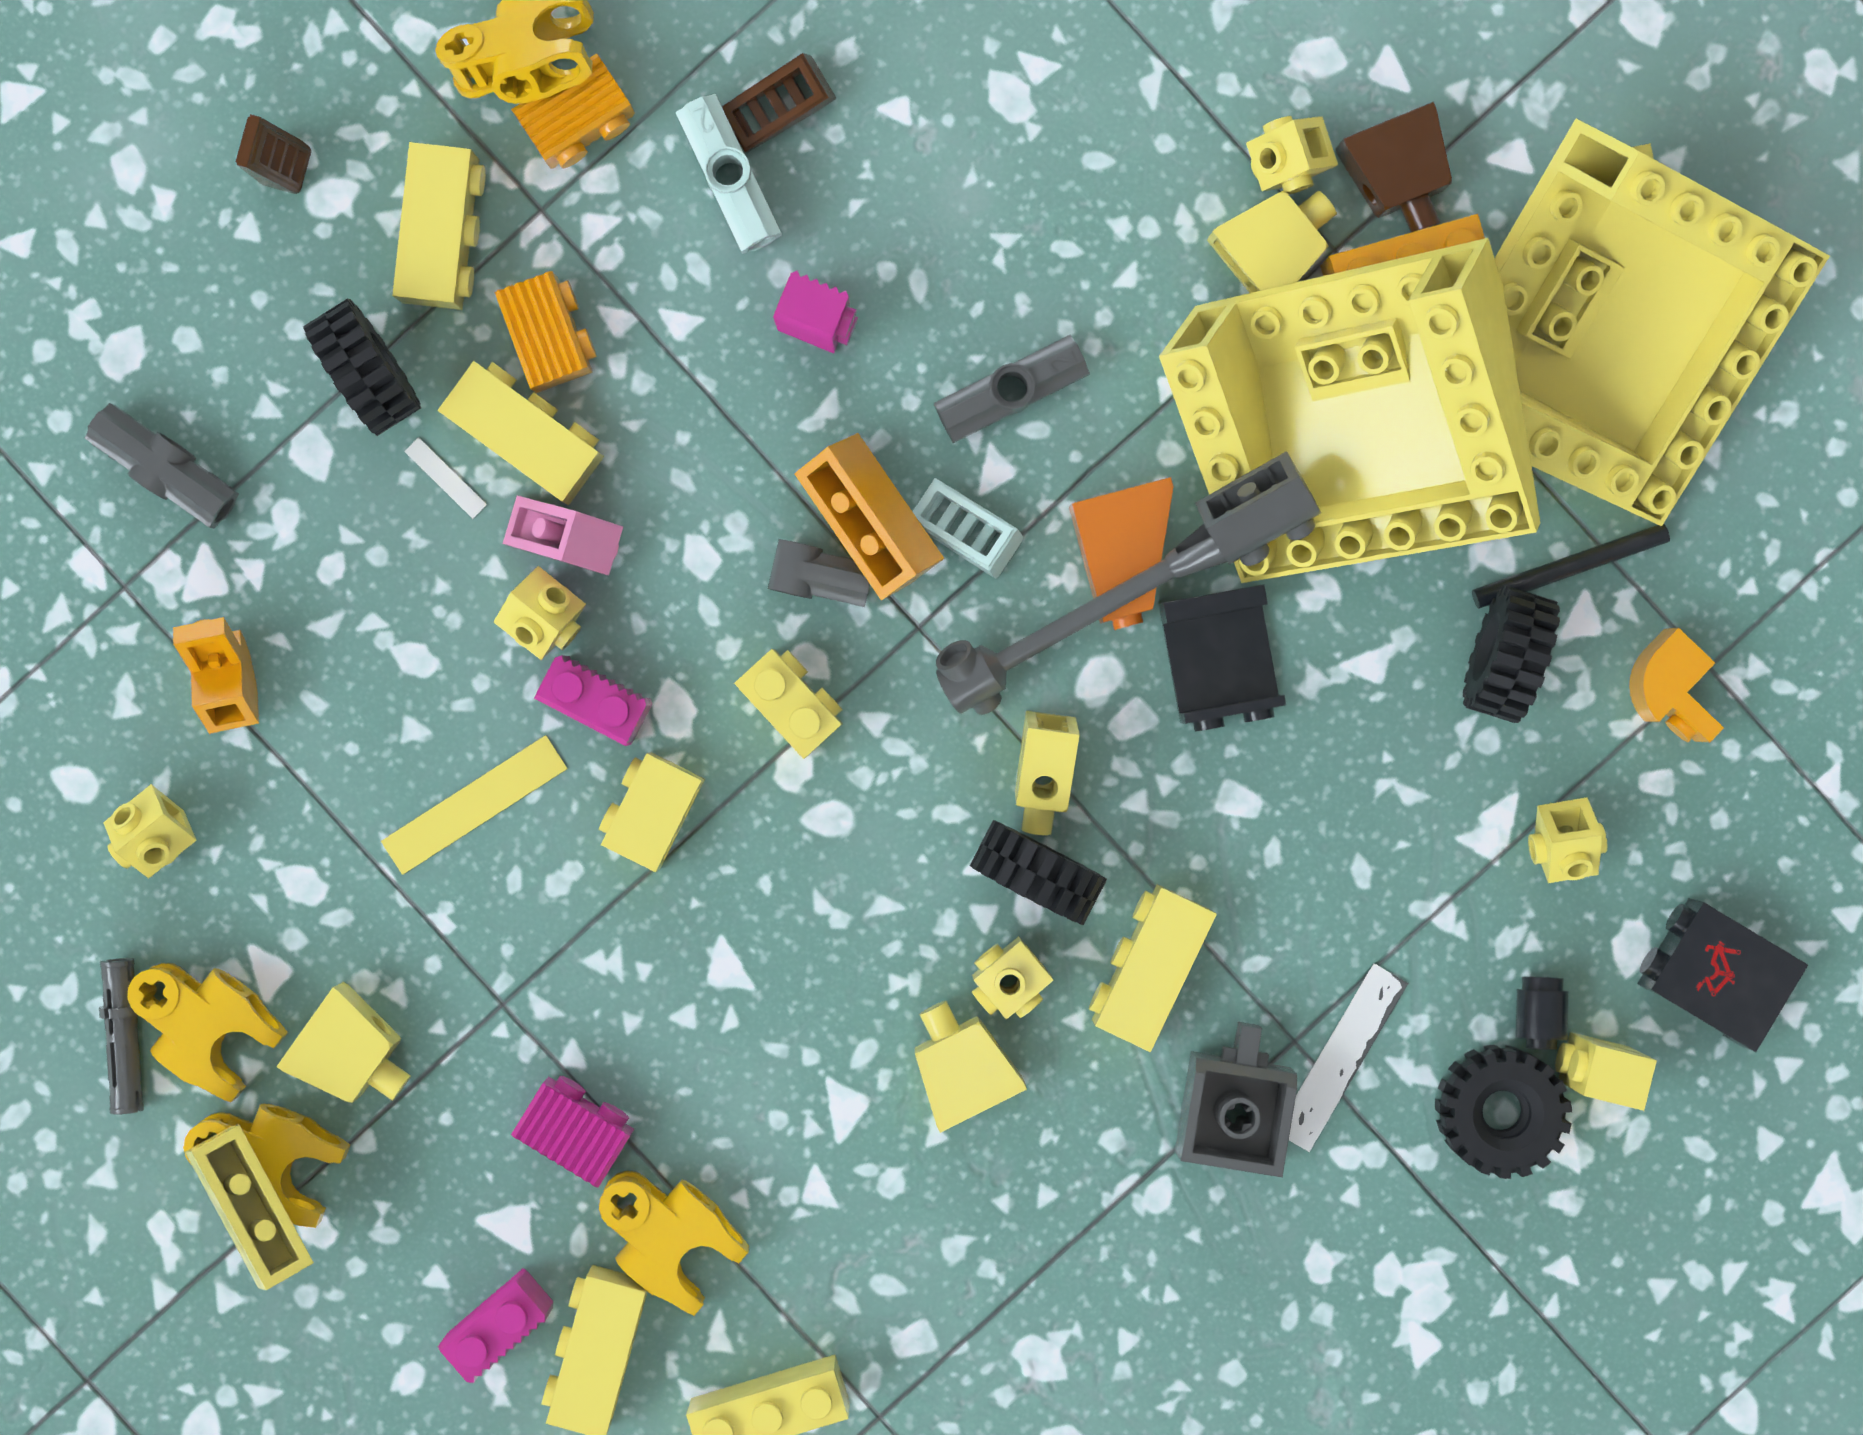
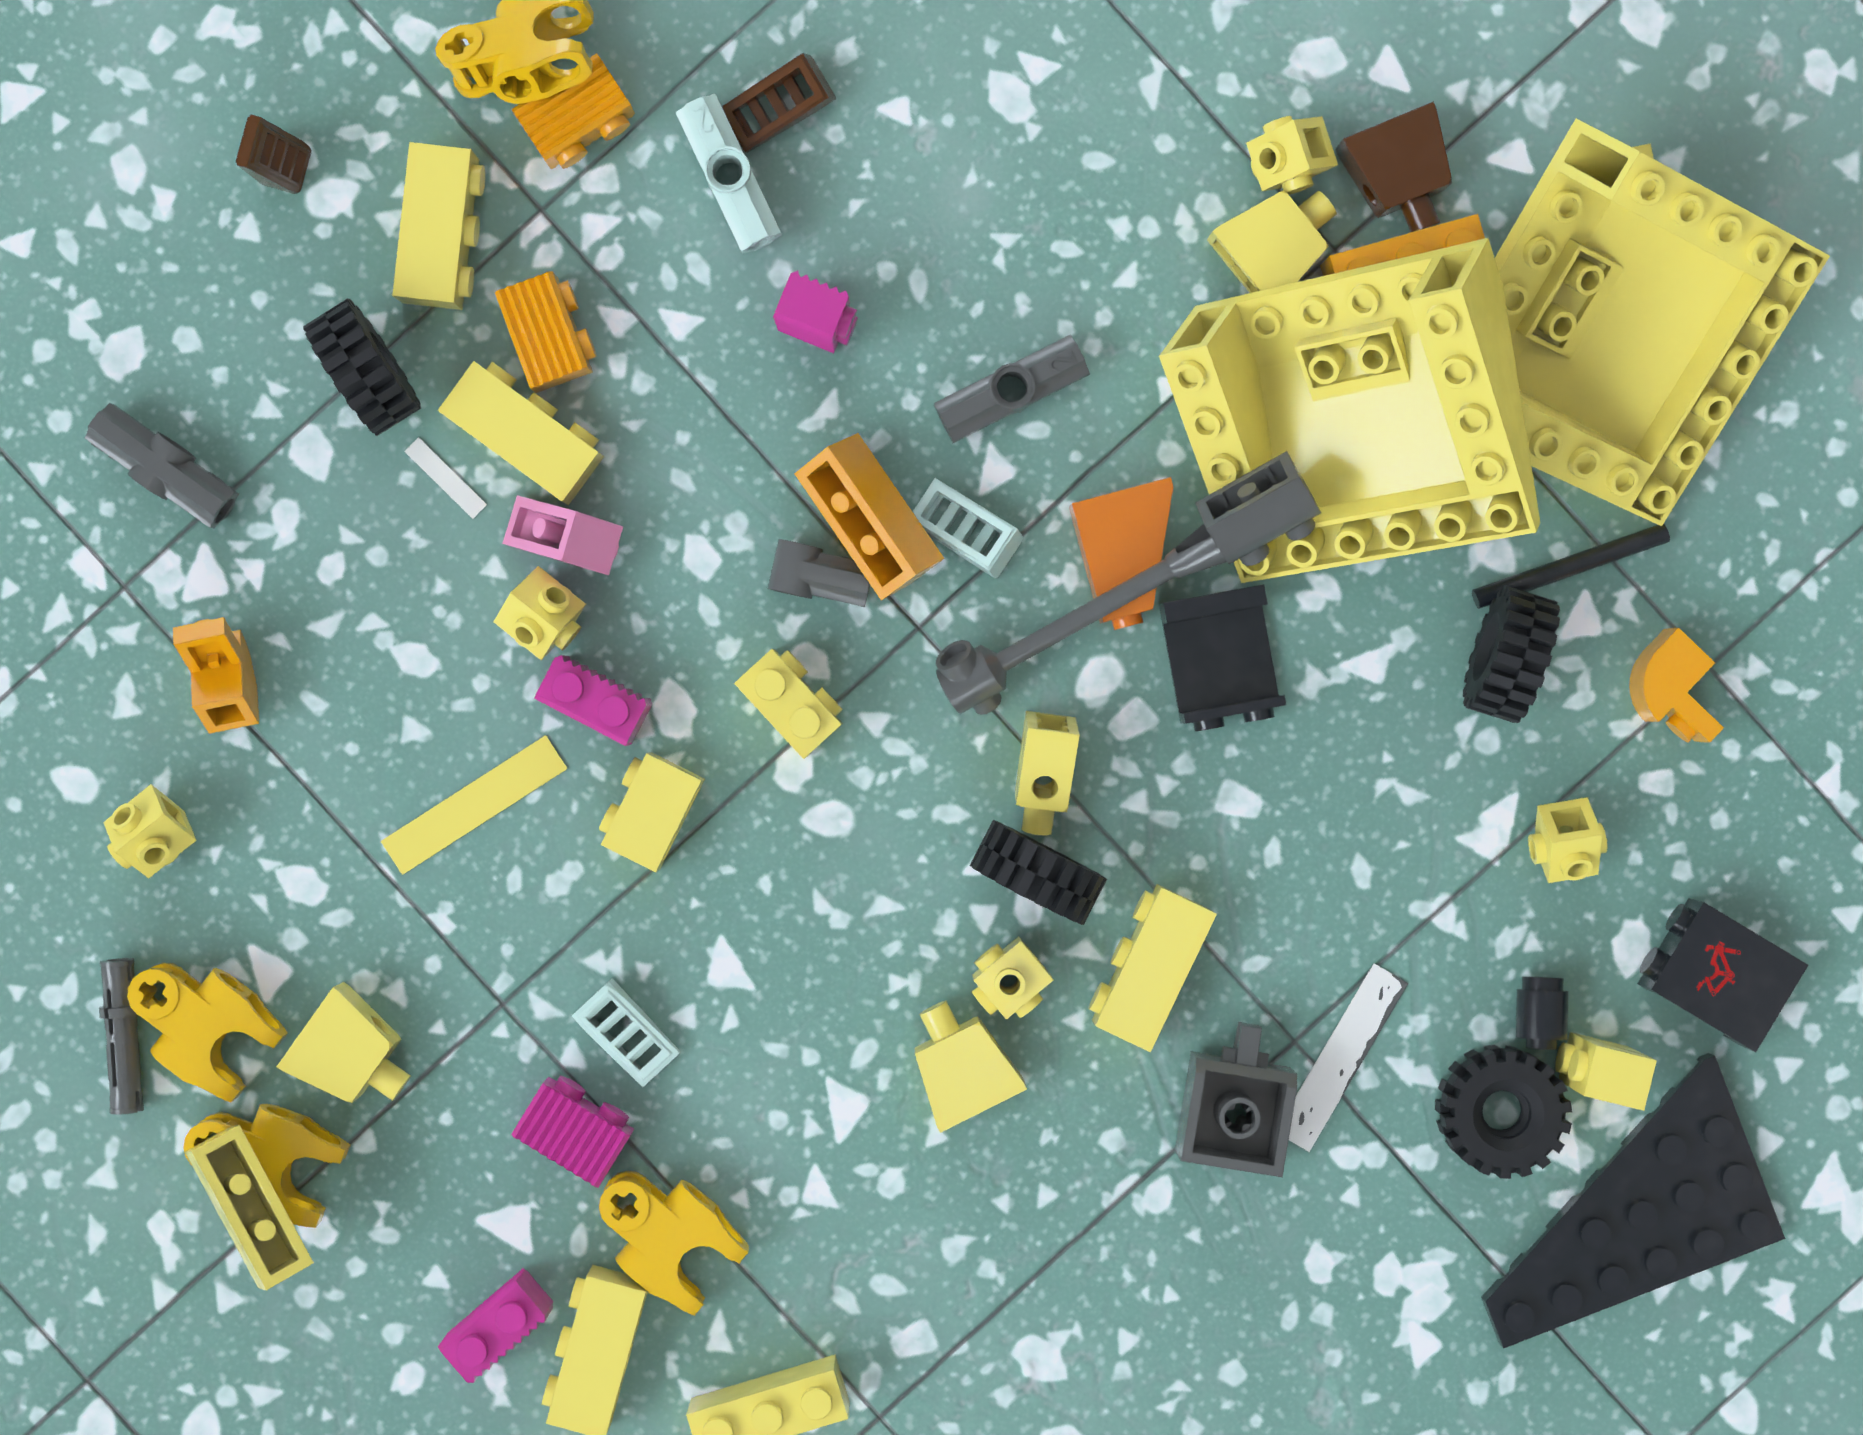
none -> light aqua slope [572,978,681,1087]
none -> black wing [1481,1053,1785,1348]

